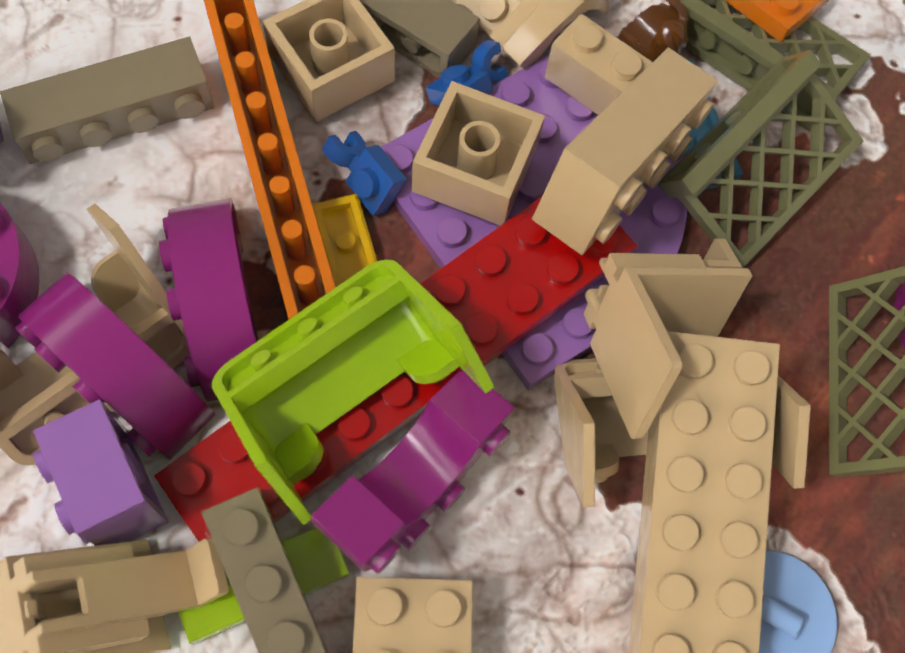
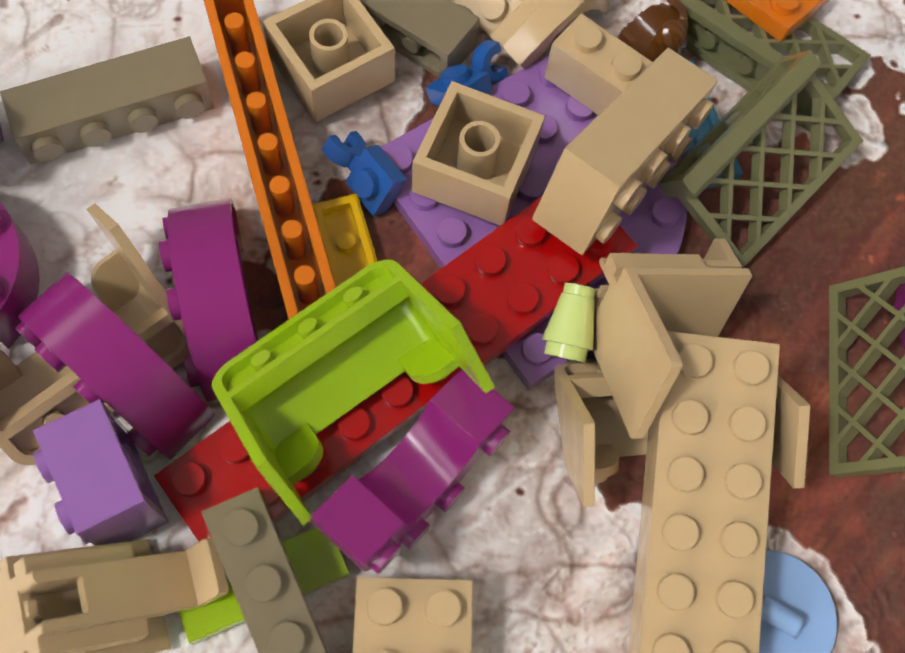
none -> yellowish green cone [542,283,596,363]

